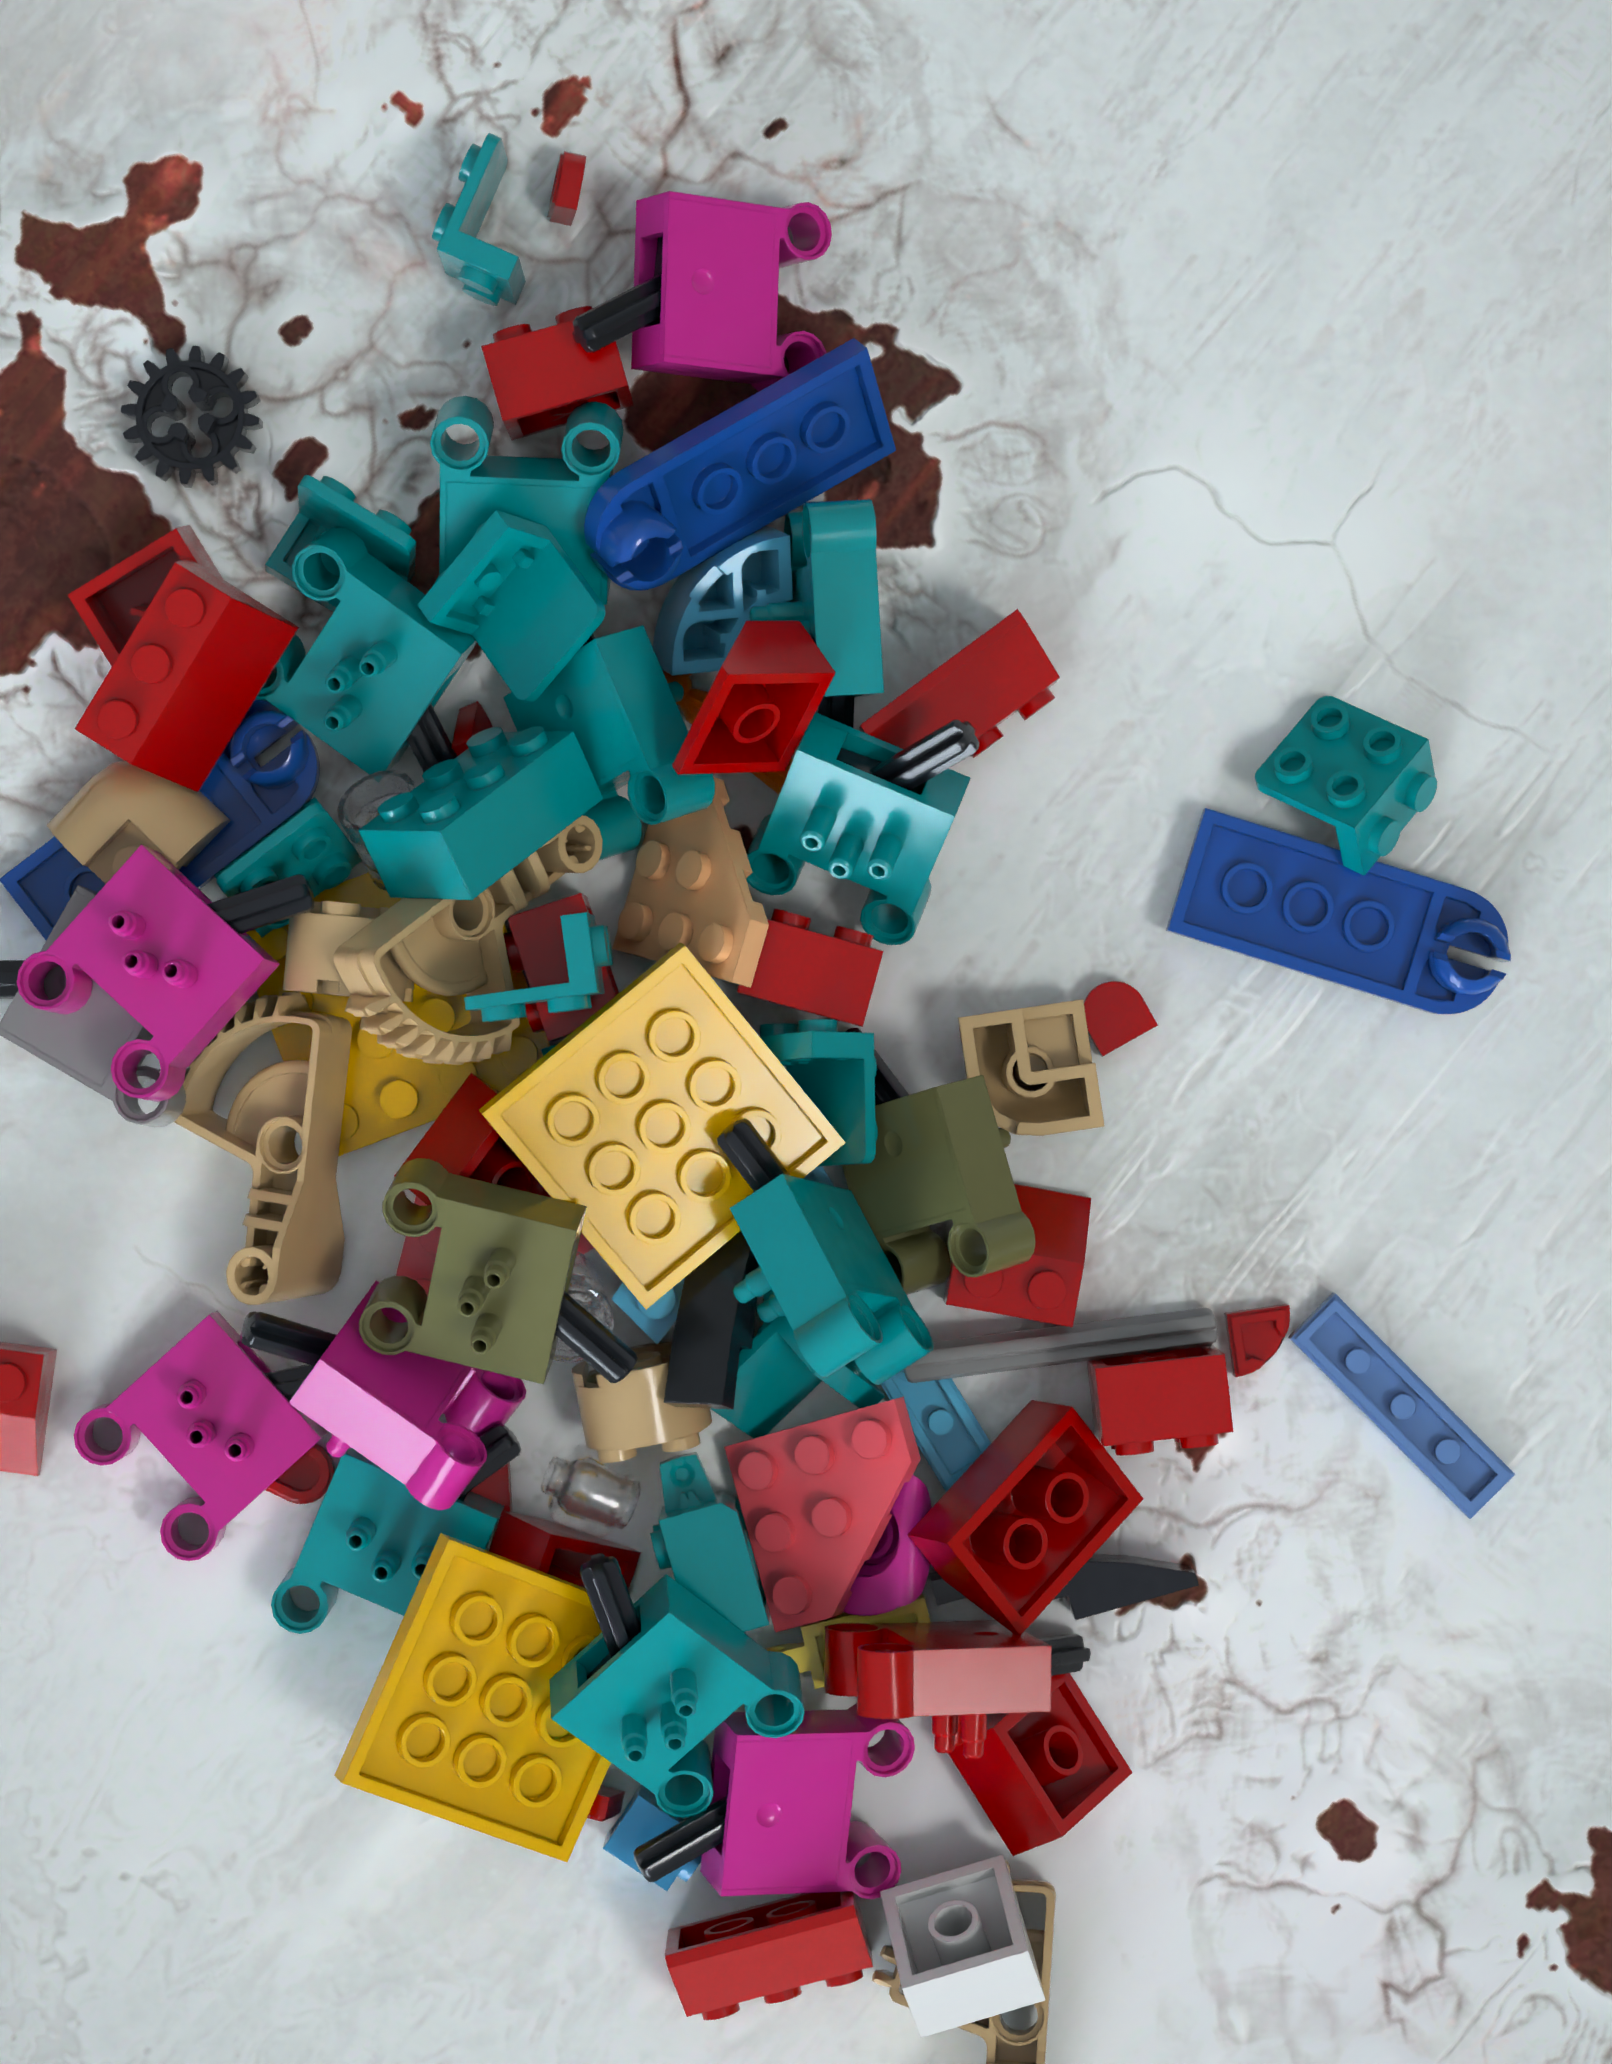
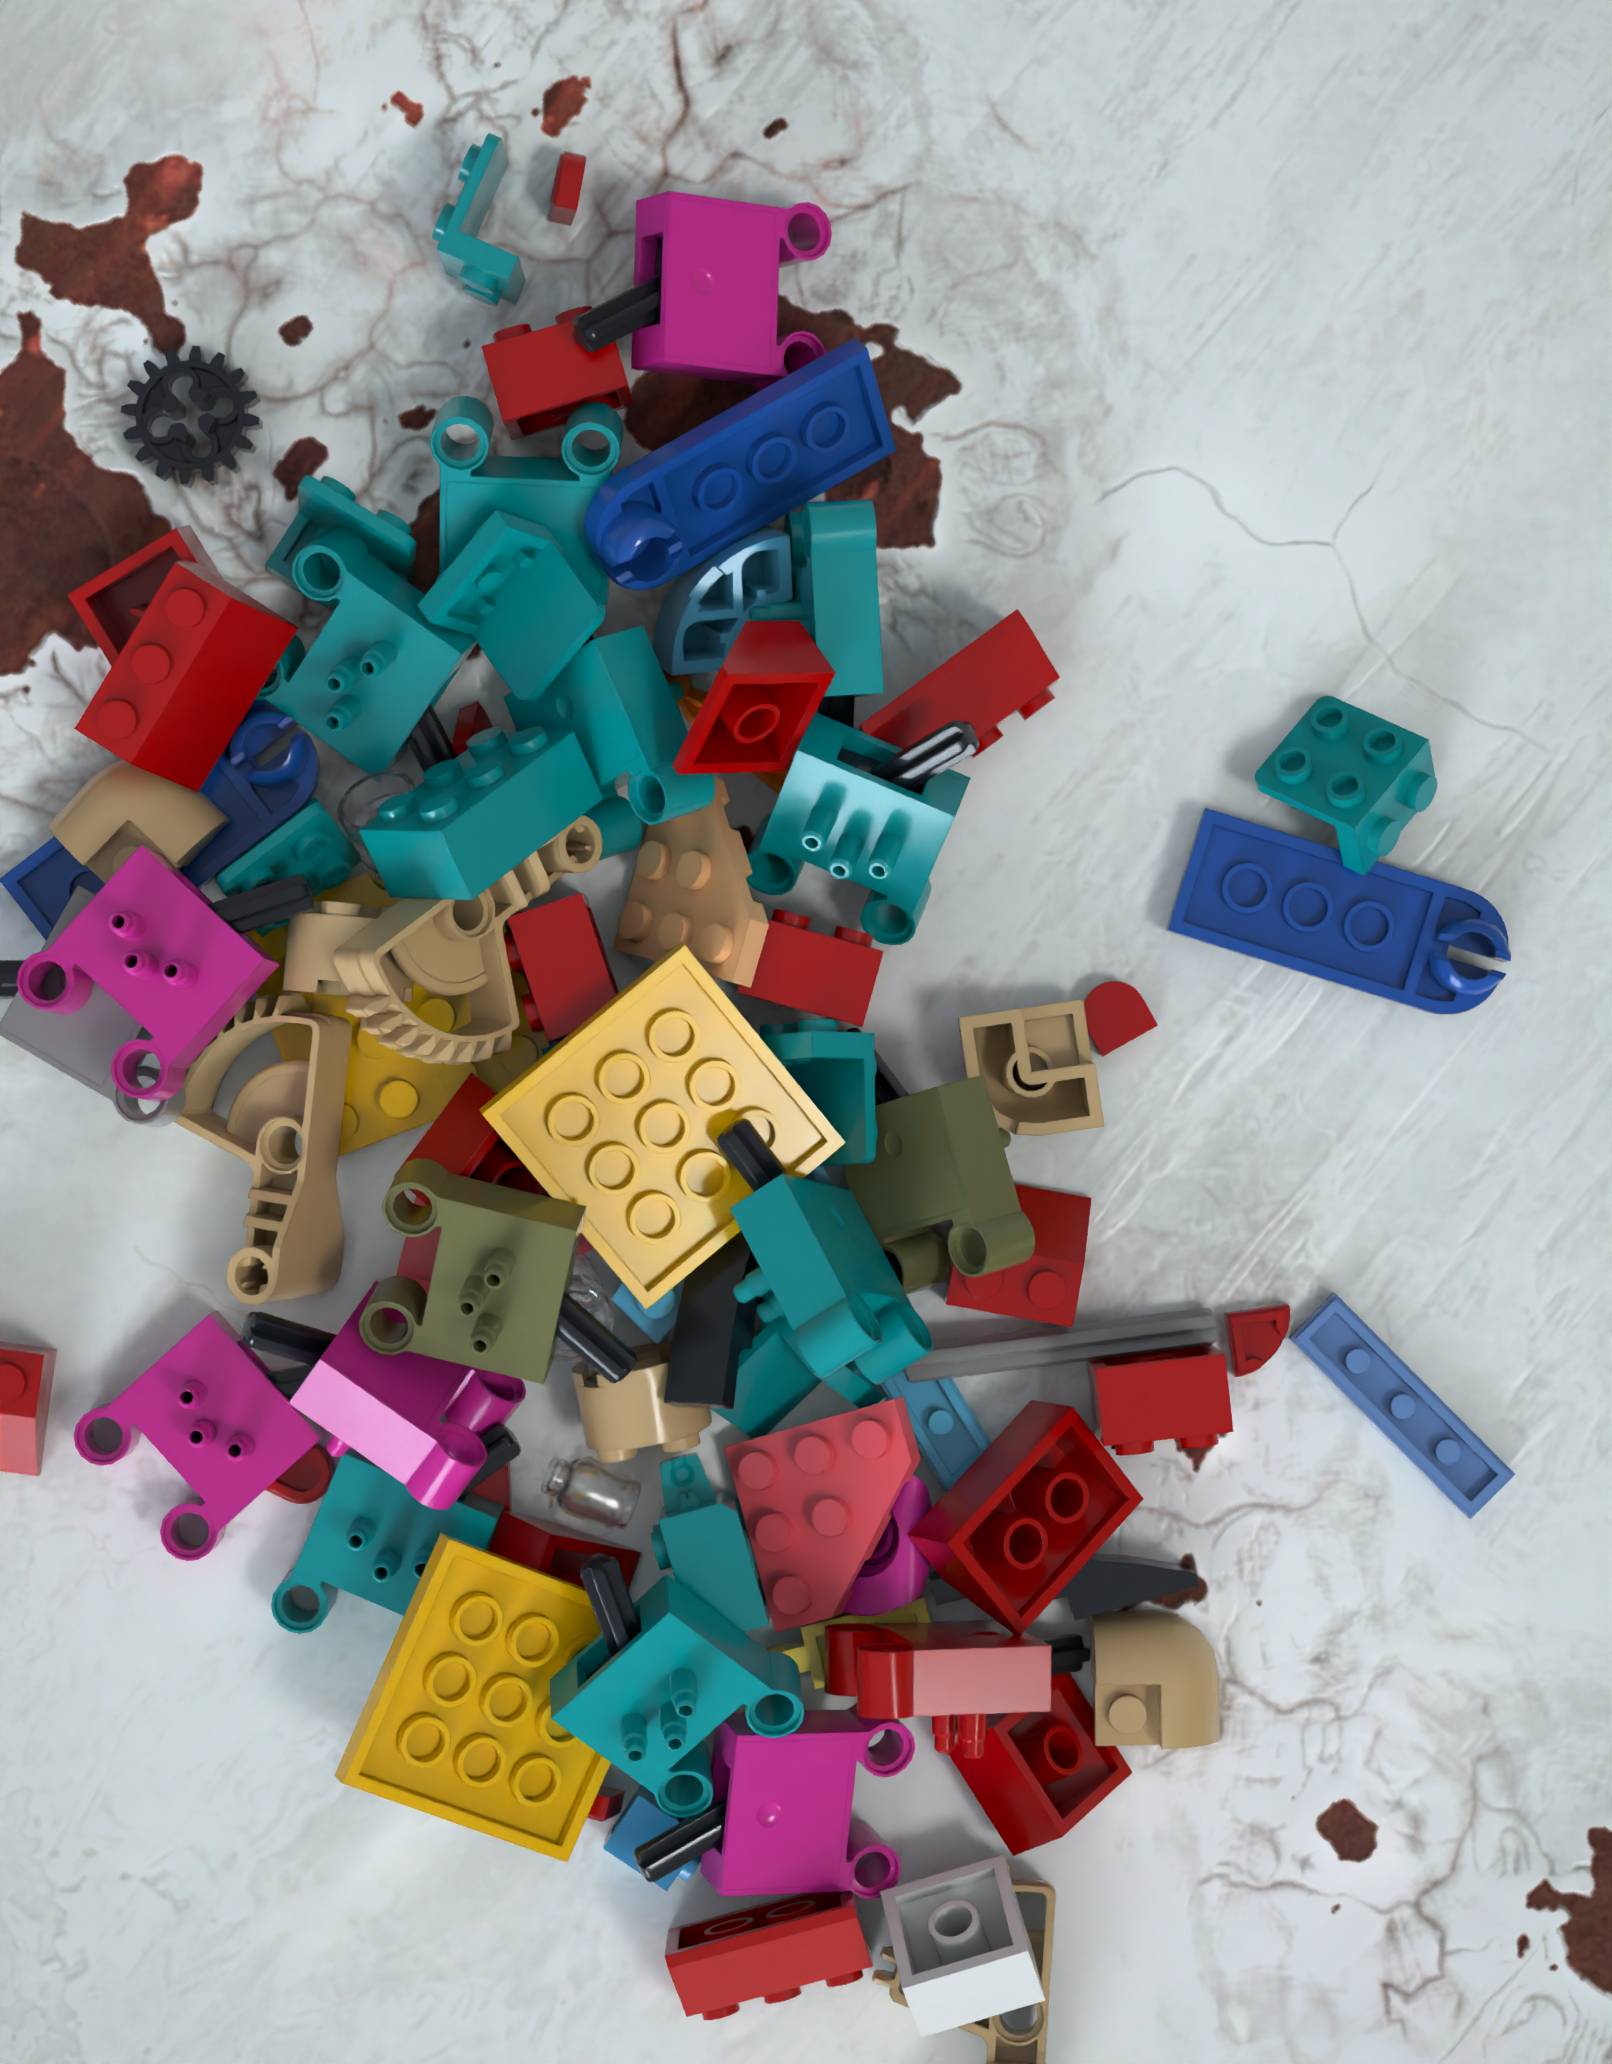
teal bracket [464,912,613,1022] -> none
none -> tan brick [1090,1610,1220,1749]

